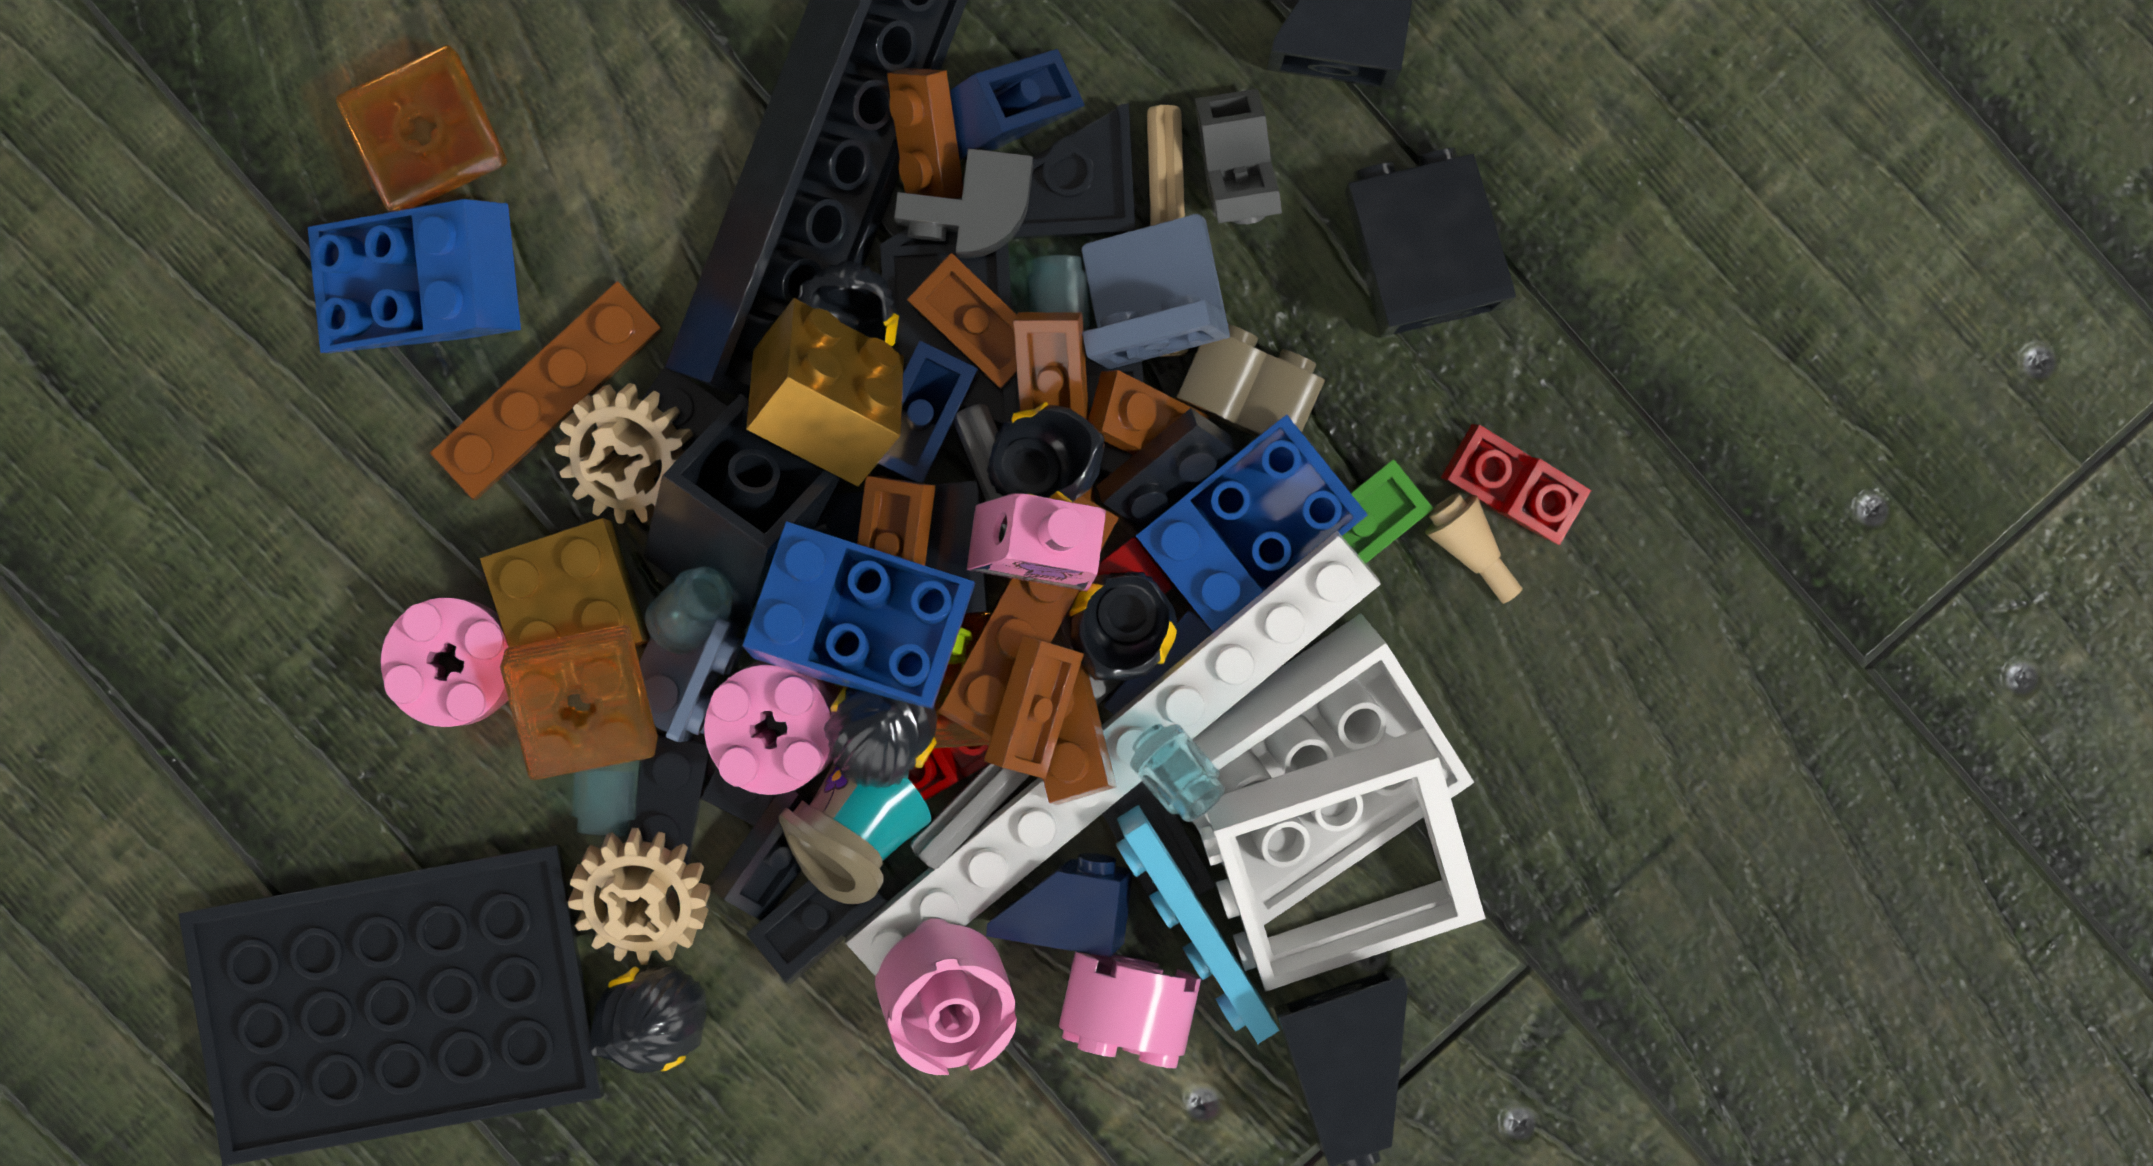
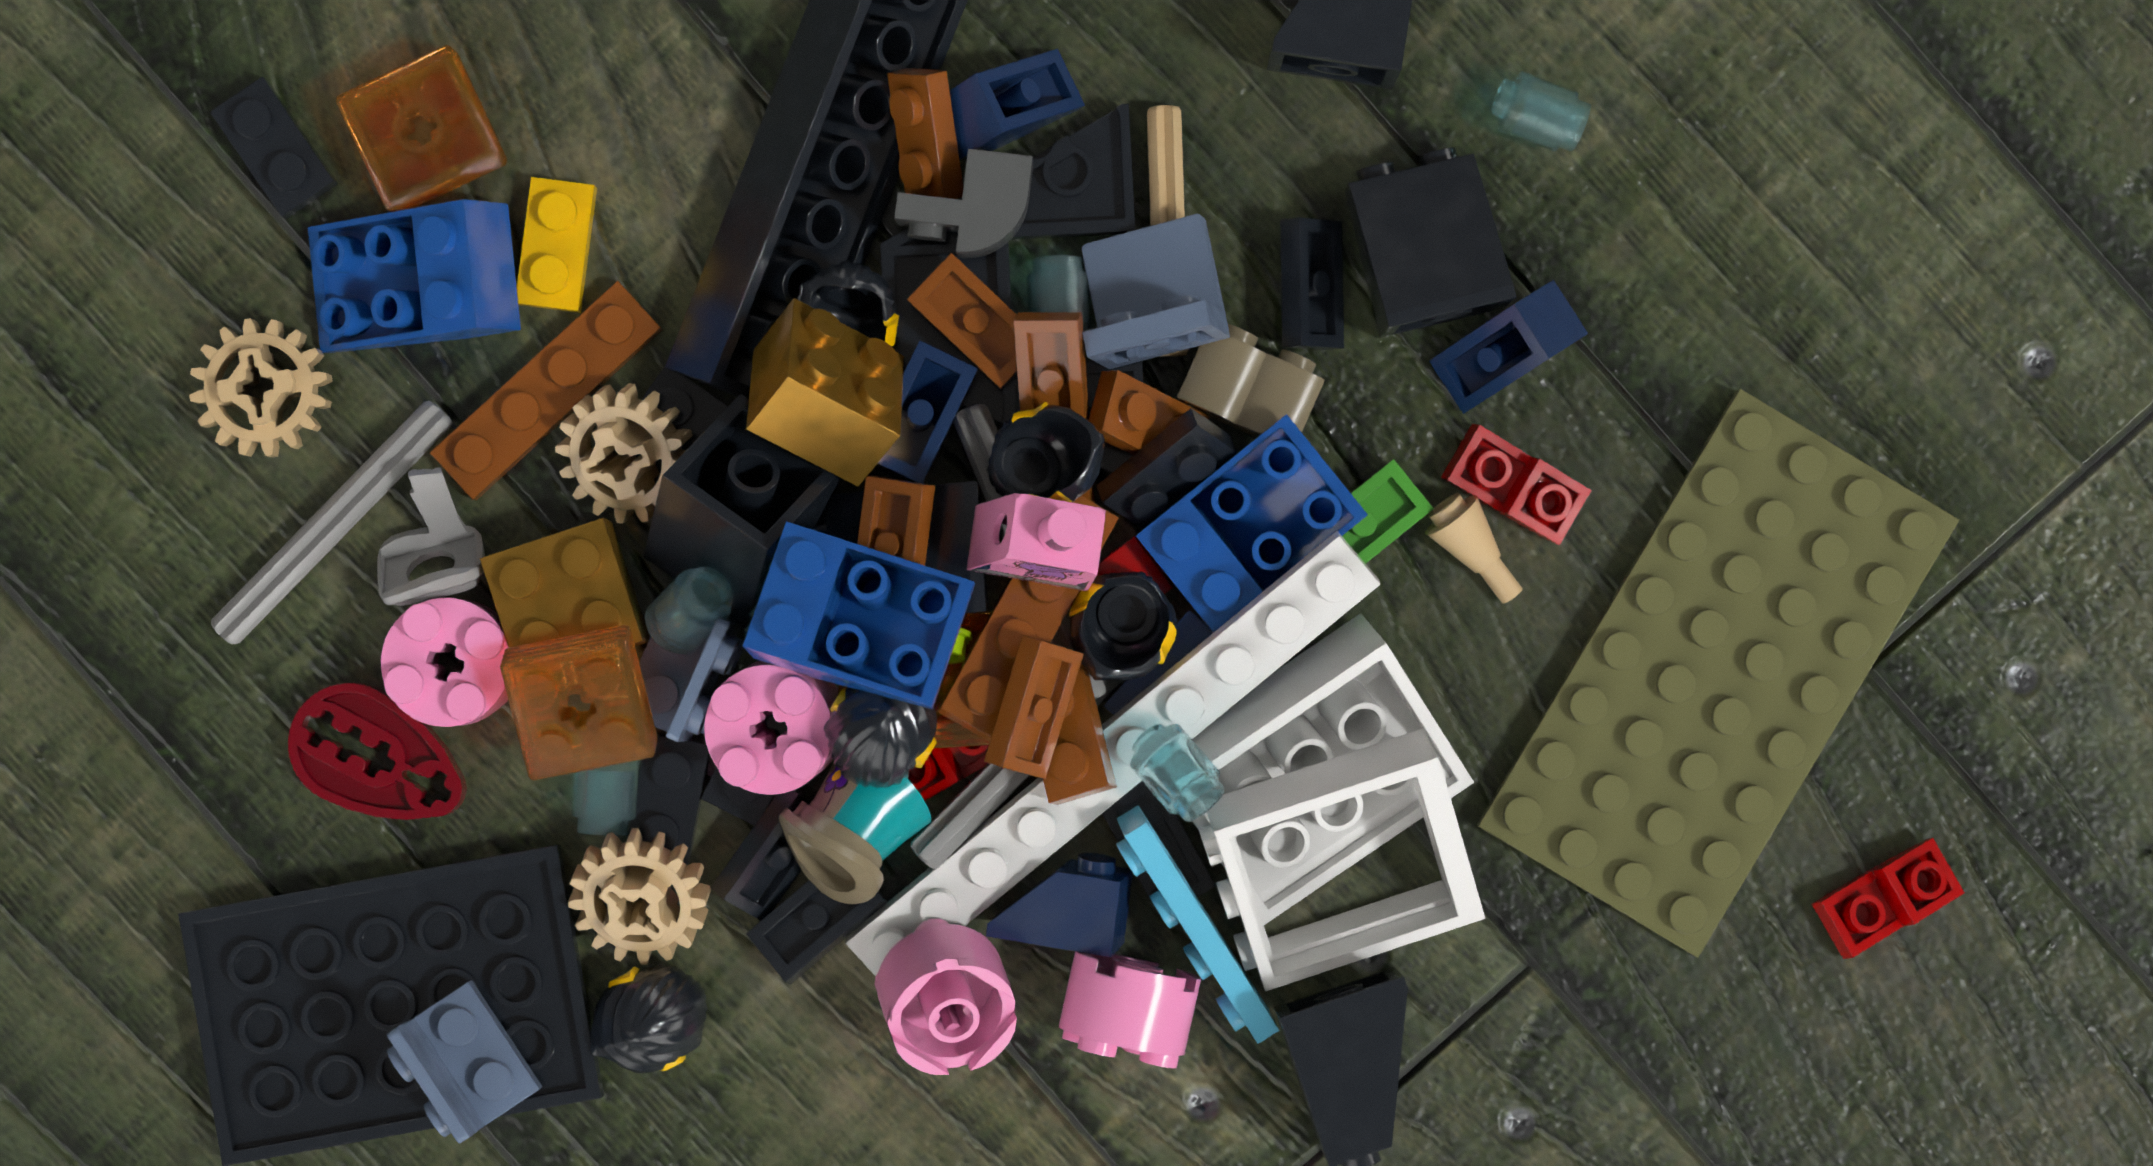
dark grey brick [1195,88,1282,224] -> none
none -> tan gear [189,318,333,457]
none -> black plate [210,76,338,219]
none -> light grey axle [211,400,452,644]
none -> dark red piece [288,683,467,820]
none -> light grey piece [377,467,485,606]
none -> sand blue bracket [387,980,543,1144]
none -> yellow plate [517,177,597,313]
none -> black plate [1280,217,1344,350]
none -> dark blue slope [1429,280,1588,414]
none -> olive plate [1477,389,1959,958]
none -> clear light blue brick [1491,71,1591,152]
none -> red slope [1812,838,1965,959]

